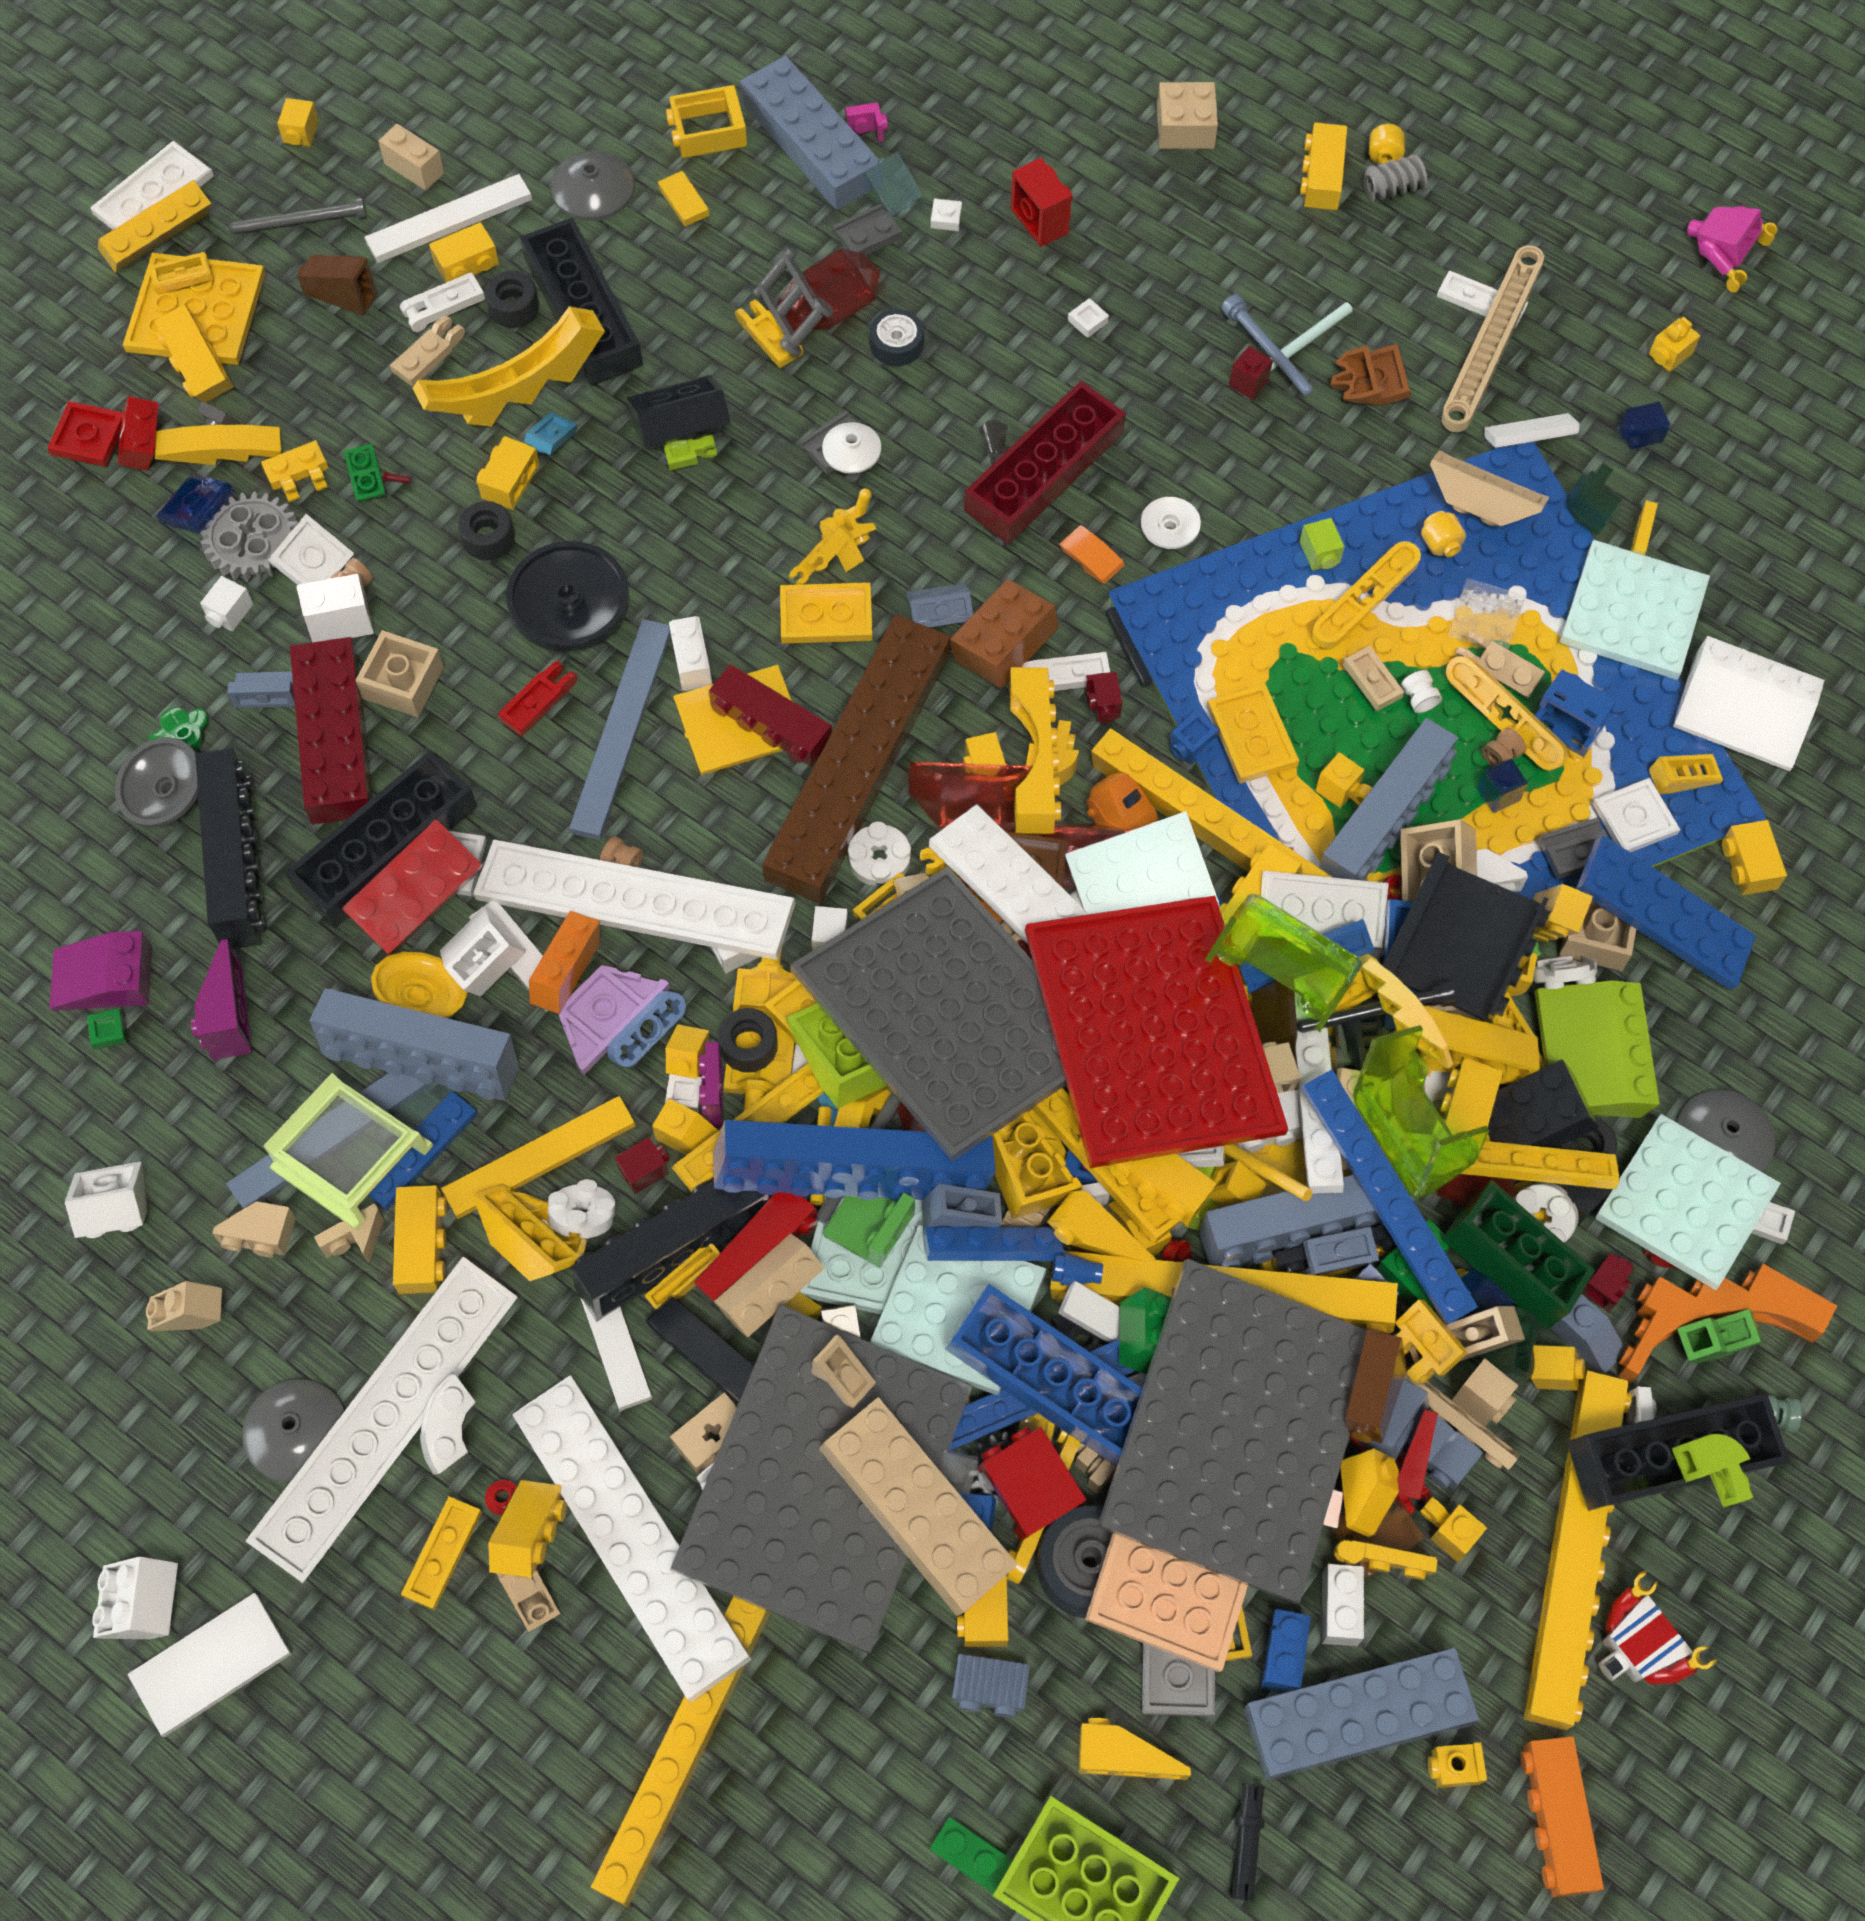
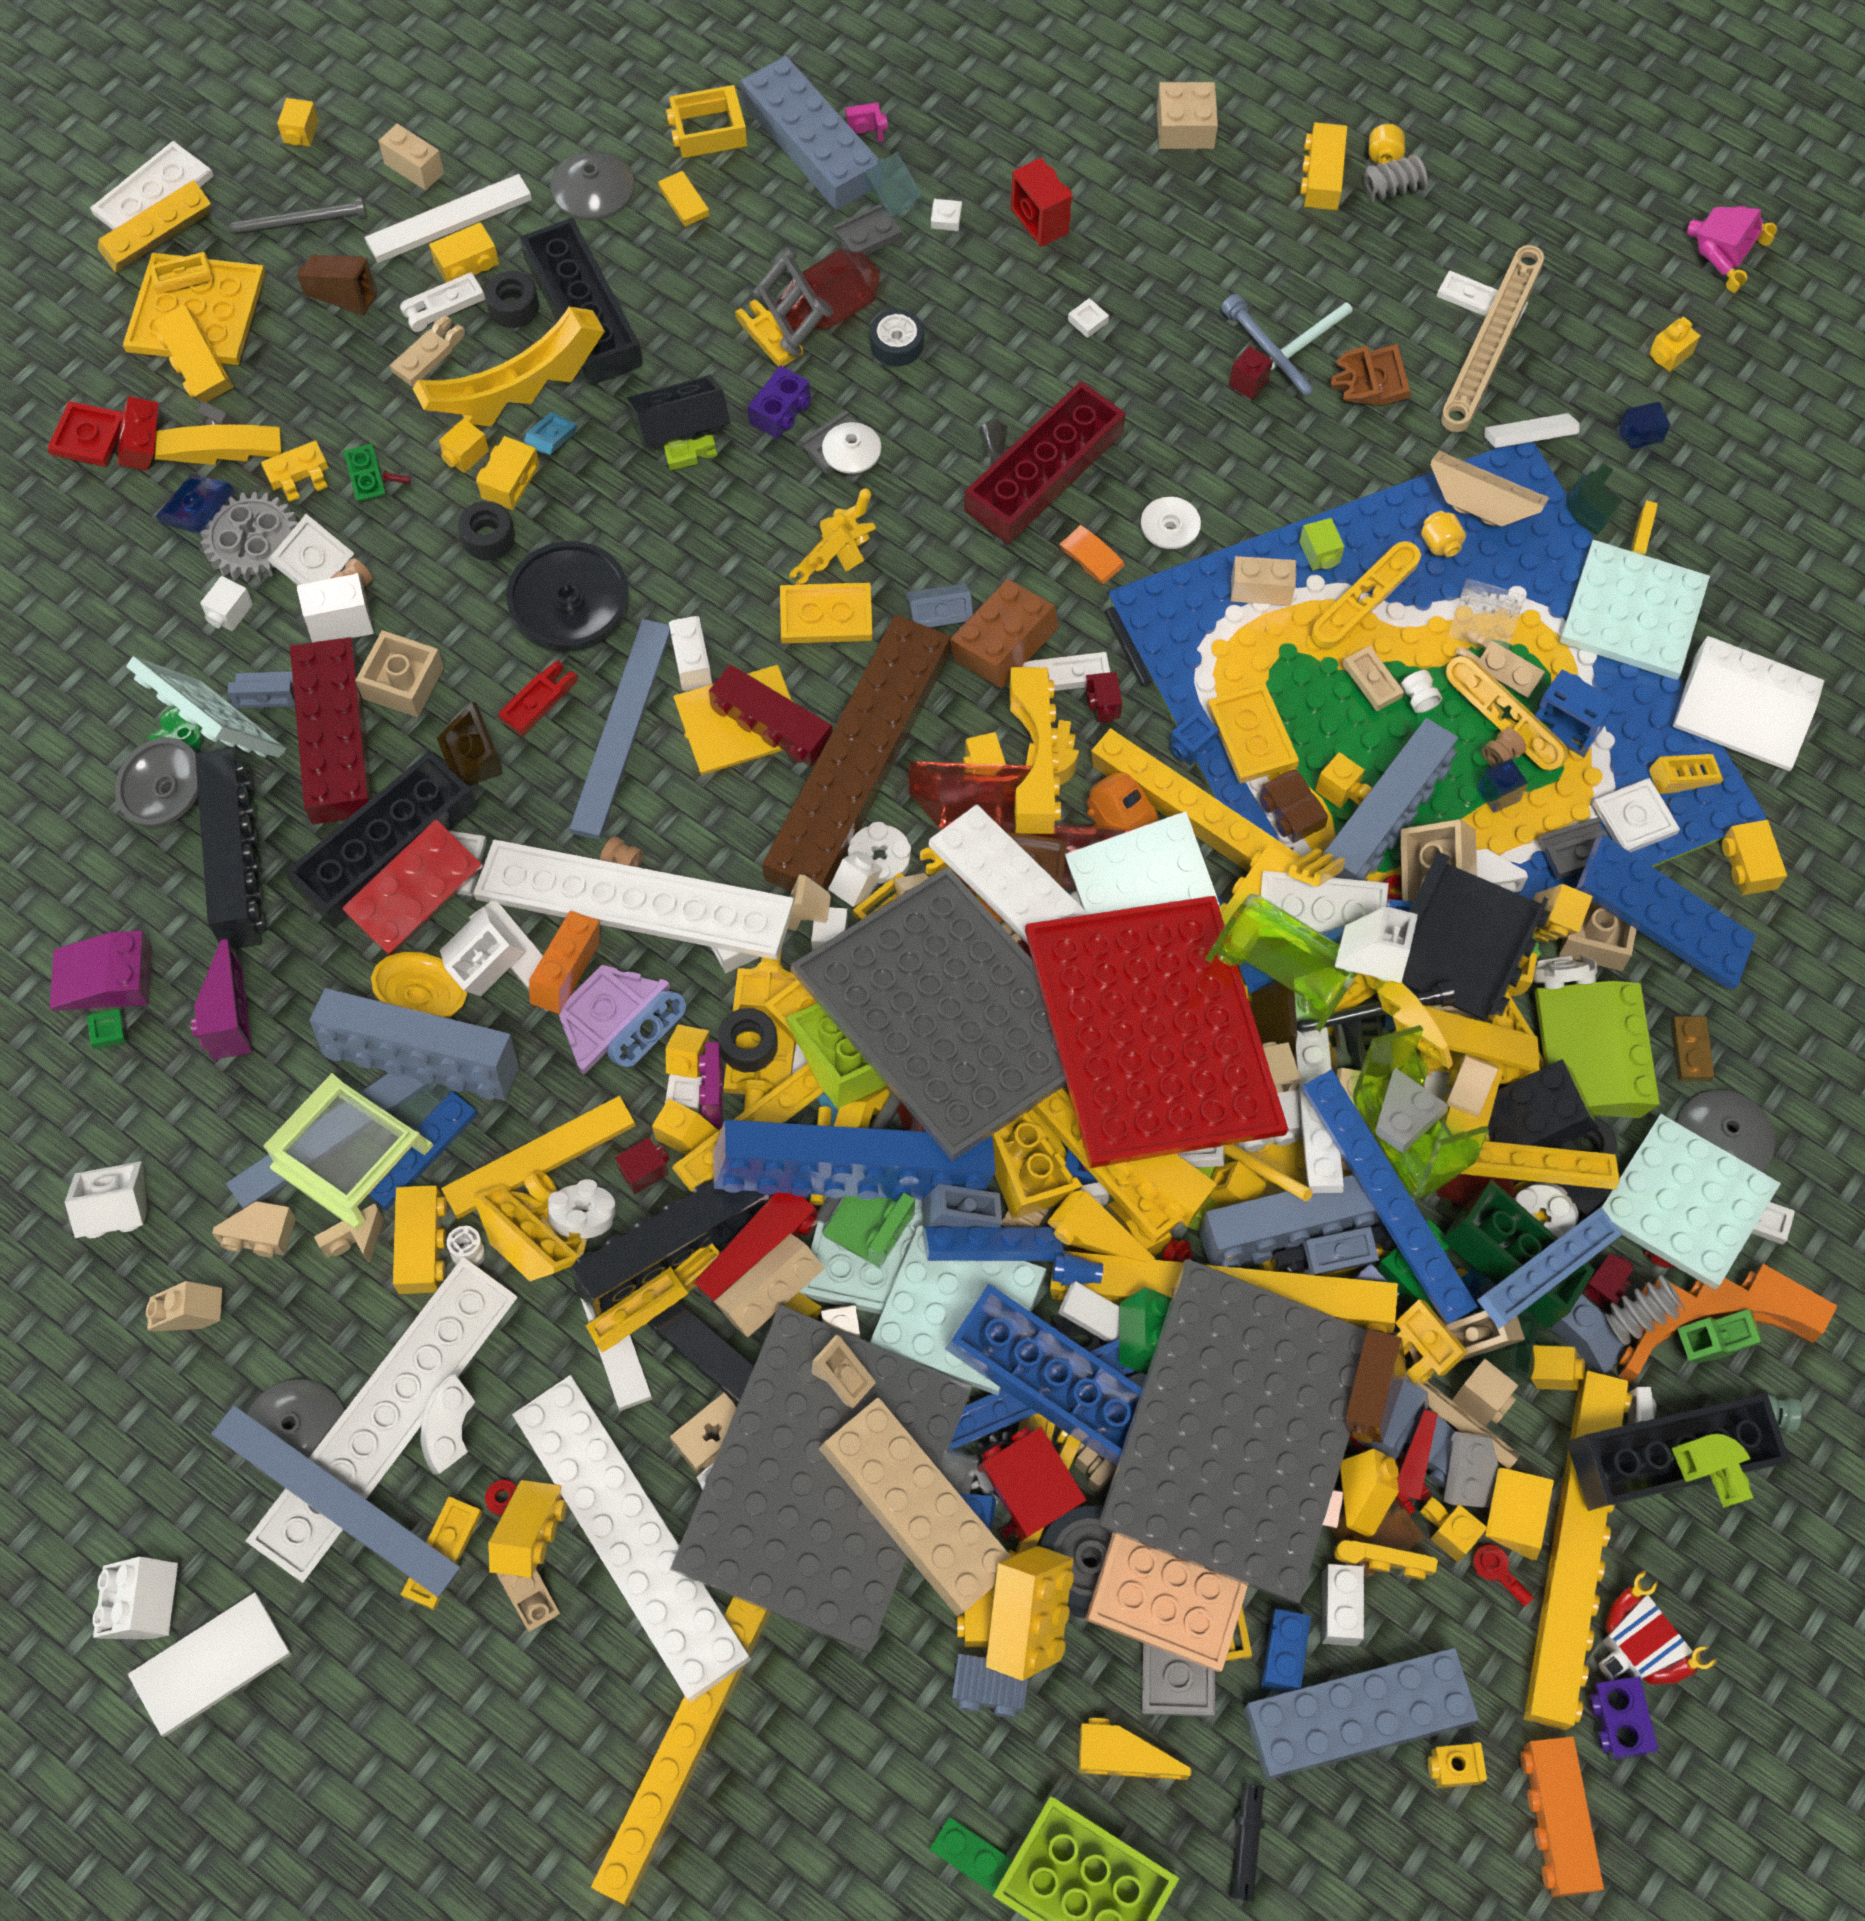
none -> light aqua plate [126,656,287,758]
none -> sand blue tile [211,1405,461,1599]
none -> dark brown slope [437,702,503,786]
none -> yellow brick [439,418,489,473]
none -> white wheel [447,1226,485,1267]
none -> yellow tile [524,1170,557,1204]
none -> yellow plate [585,1267,688,1353]
none -> dark purple brick [748,366,811,439]
none -> tan slope [788,874,831,931]
none -> white brick [828,851,883,907]
none -> yellow brick [986,1546,1074,1681]
none -> dark red piece [998,1520,1017,1541]
none -> tan brick [1230,556,1296,606]
none -> reddish brown brick [1259,769,1328,844]
none -> yellow tile [1288,848,1346,887]
none -> white slope [1335,907,1418,983]
none -> light grey wing [1376,1068,1448,1153]
none -> light grey wing [1444,1432,1499,1508]
none -> tan slope [1447,1053,1498,1118]
none -> red plate [1473,1545,1534,1608]
none -> medium blue plate [1477,1207,1623,1329]
none -> yellow slope [1485,1468,1554,1560]
none -> dark purple brick [1588,1676,1658,1762]
none -> light grey piece [1605,1275,1685,1345]
none -> pearl gold plate [1671,1016,1714,1081]

